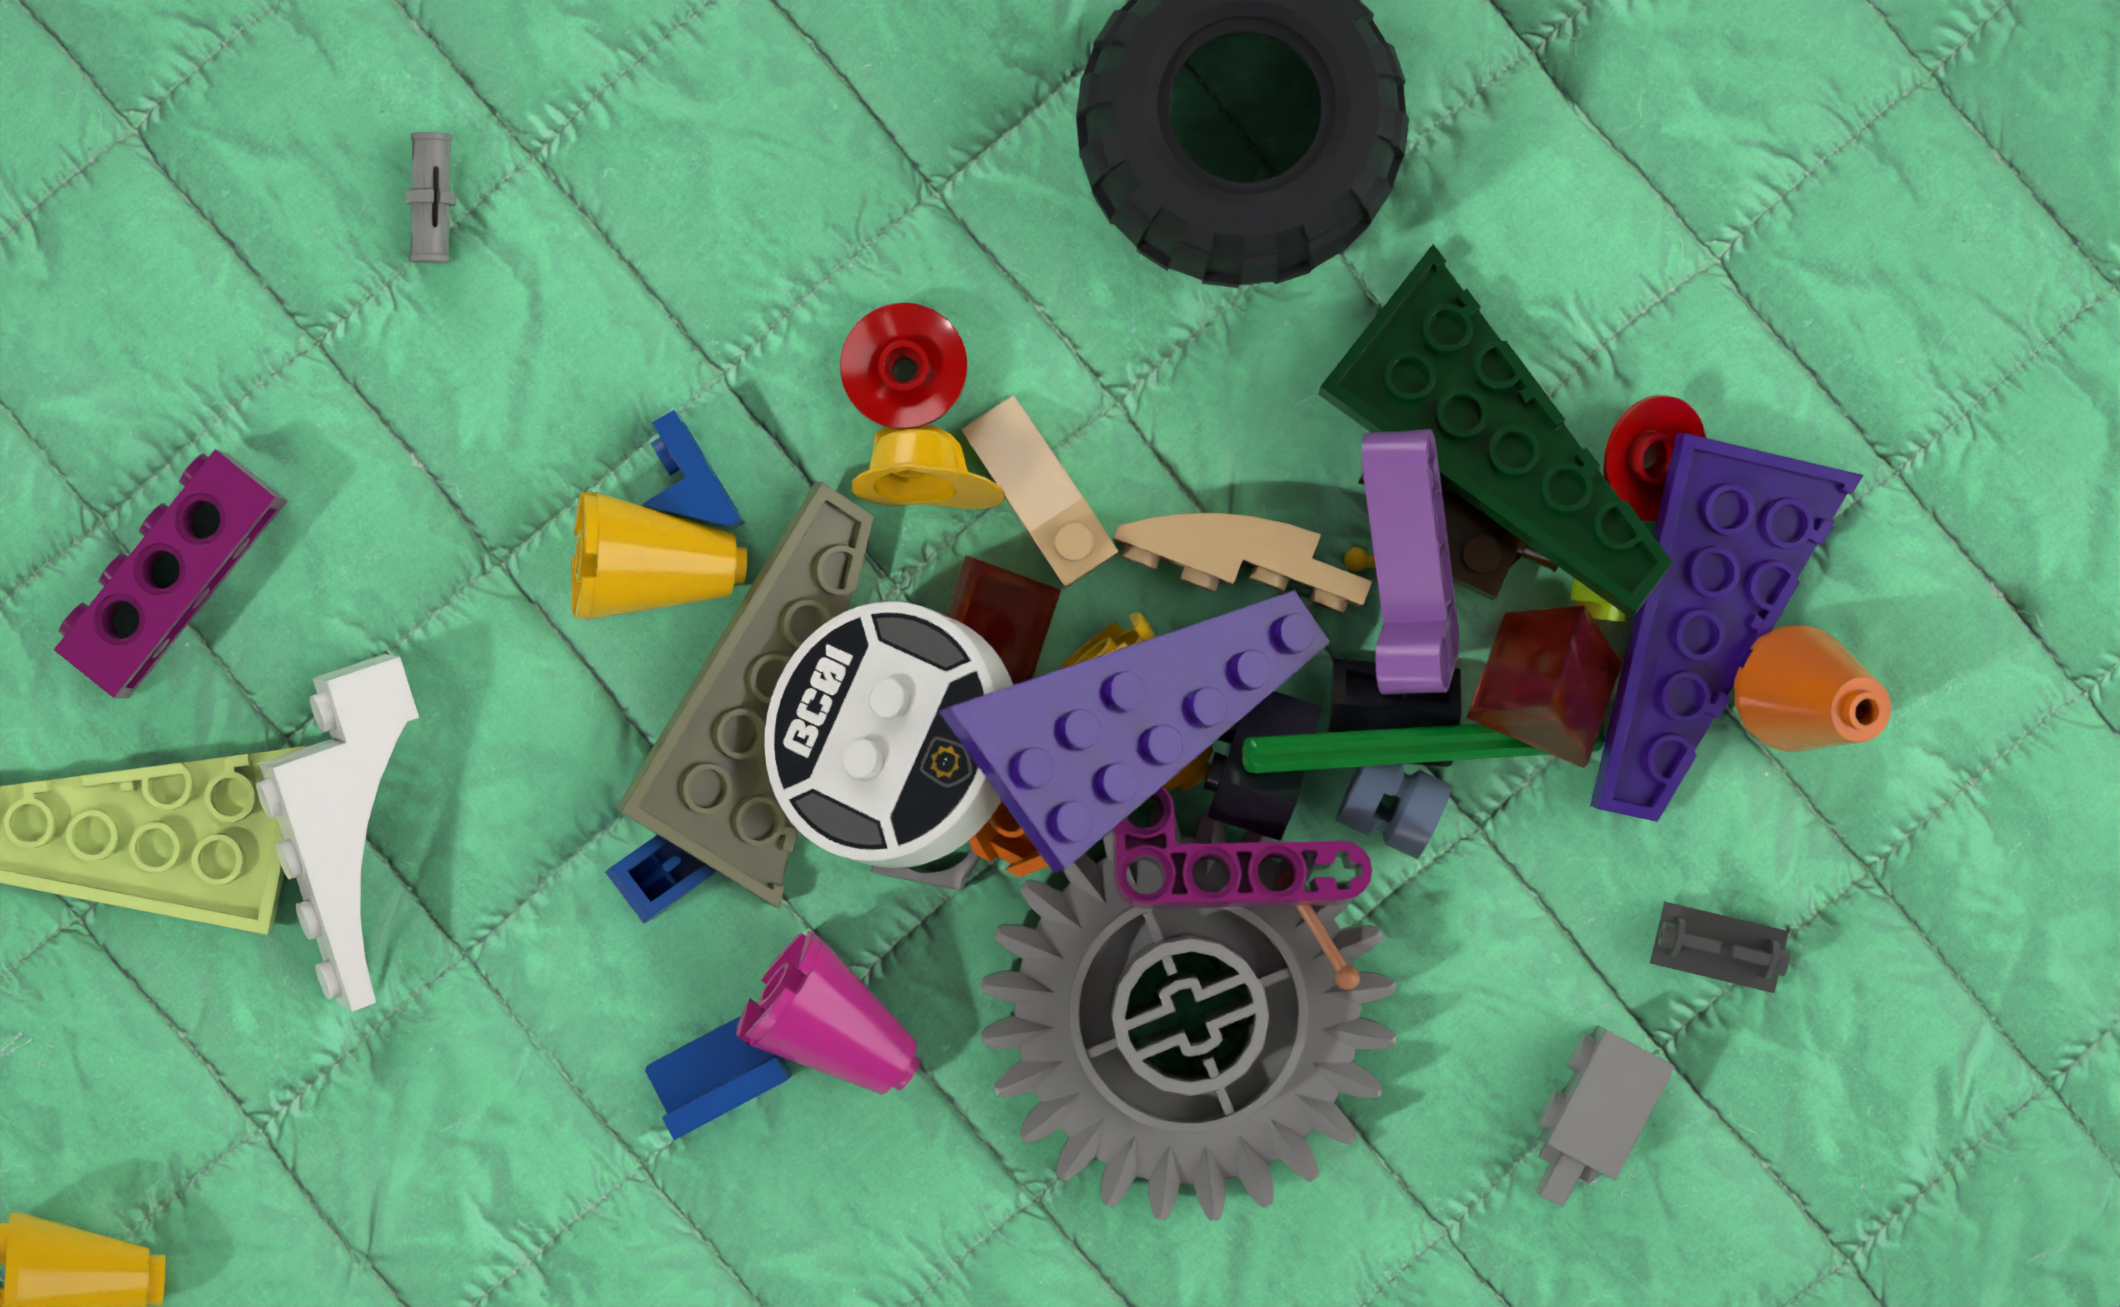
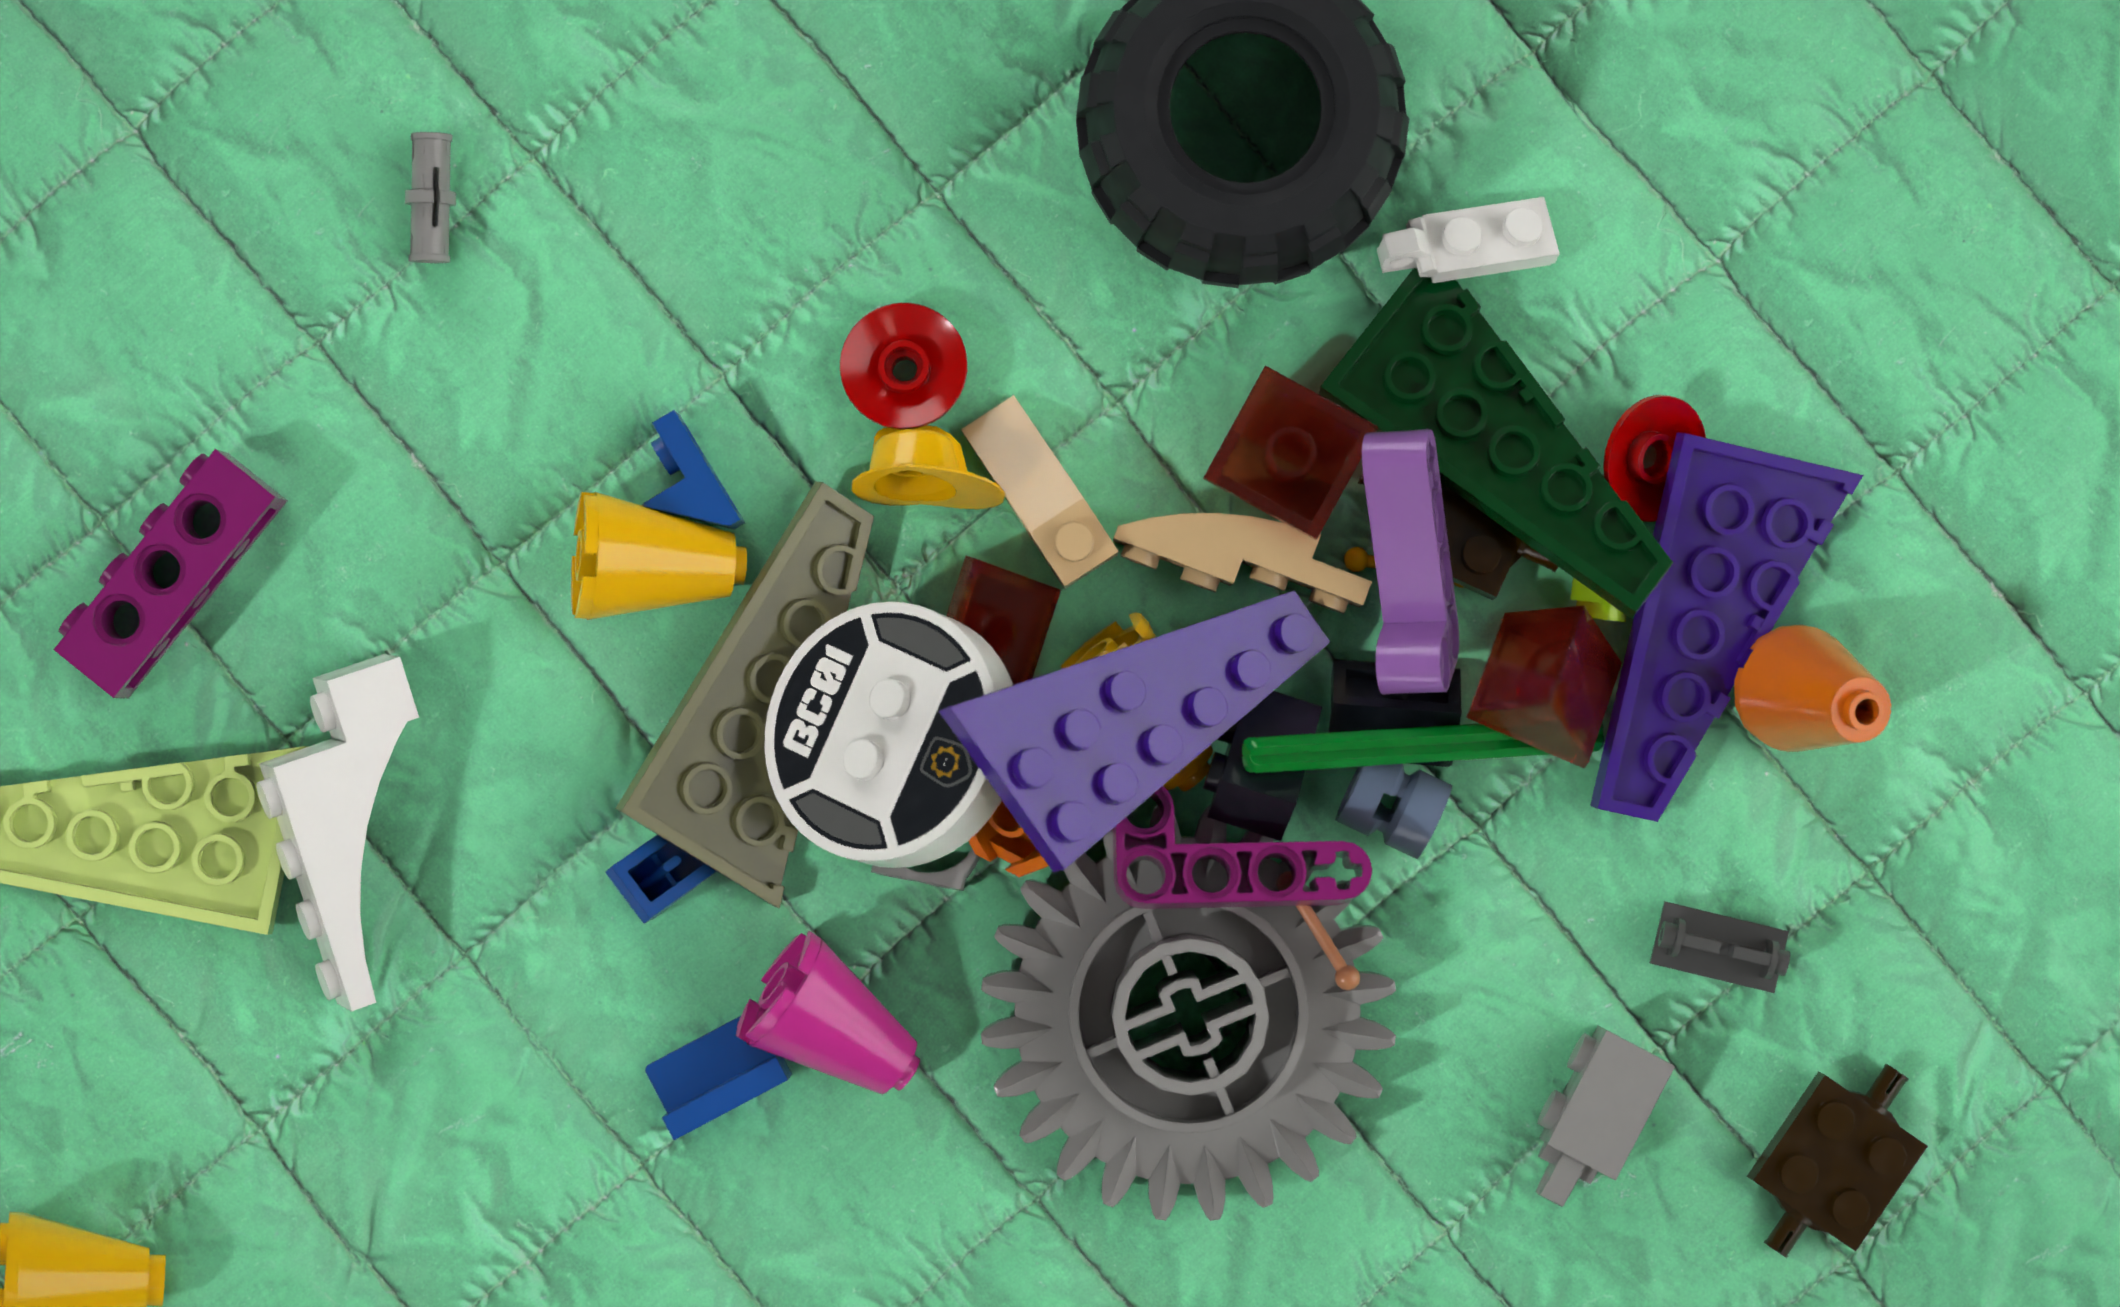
none -> clear red slope [1203,365,1378,540]
none -> white hinge [1377,197,1560,283]
none -> dark brown plate [1747,1064,1928,1258]

